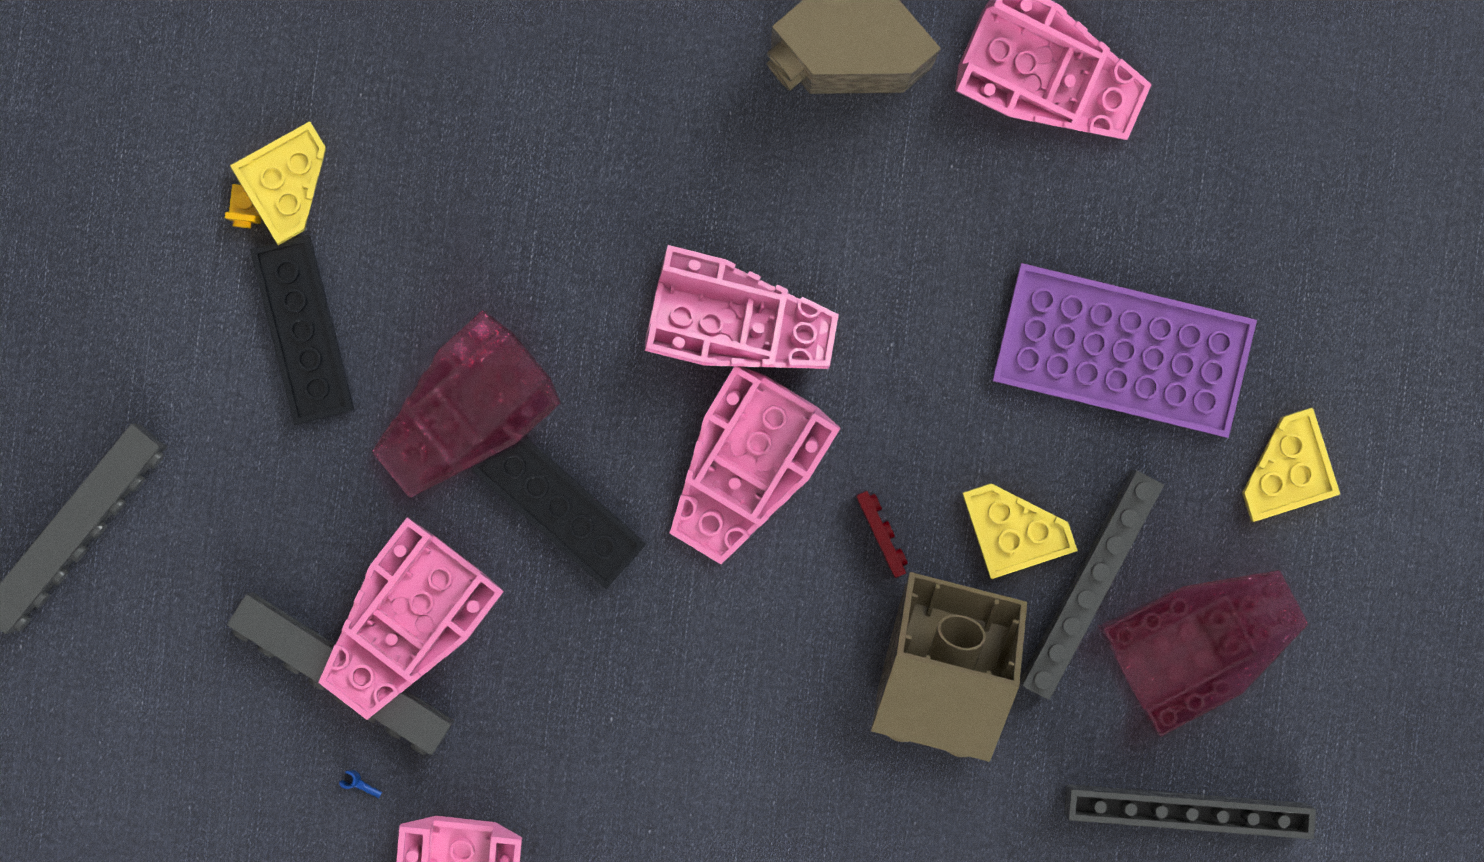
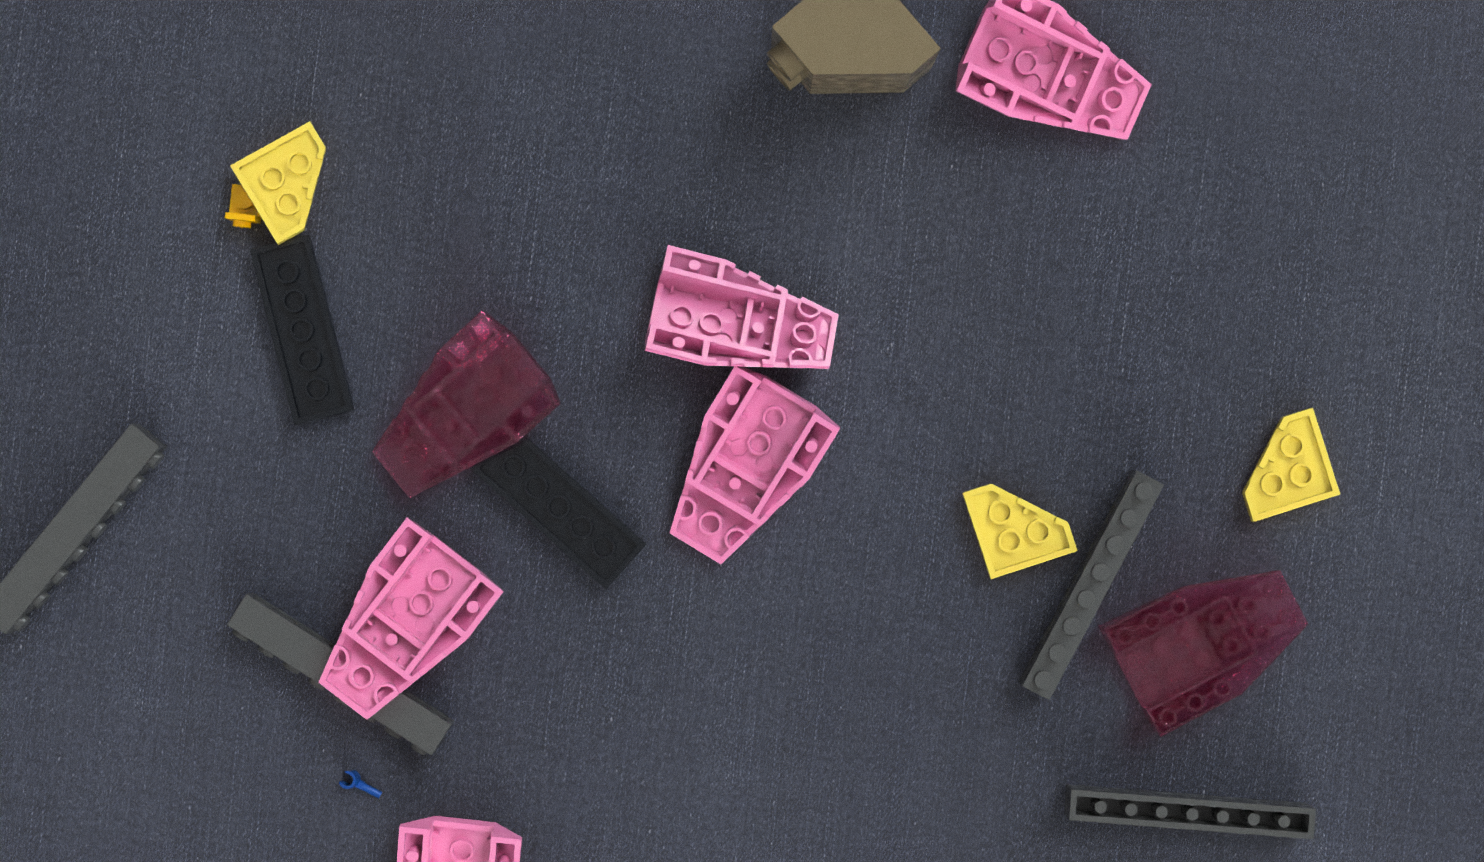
dark red plate [855,490,908,578] -> none
dark tan slope [871,572,1027,762] -> none
medium lavender plate [992,263,1257,438] -> none

